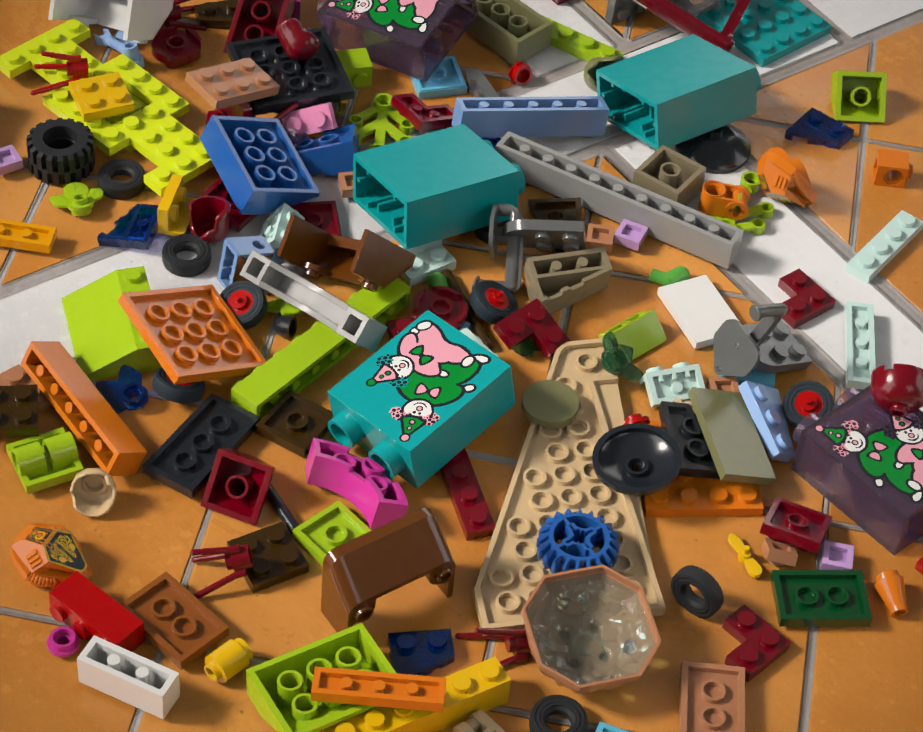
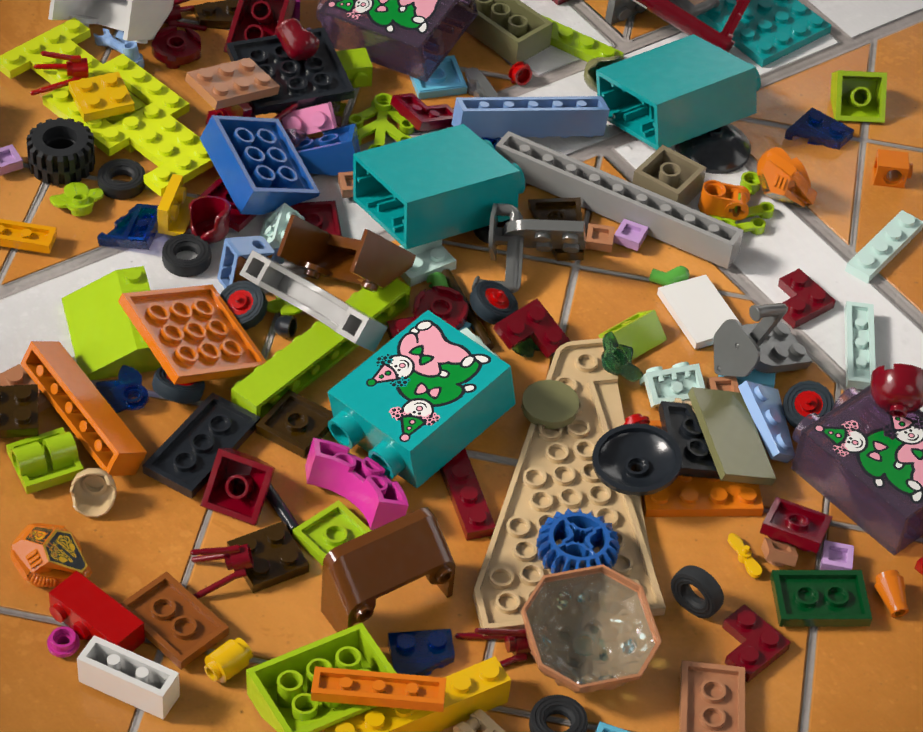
dark tan wedge [522,247,613,315] -> none

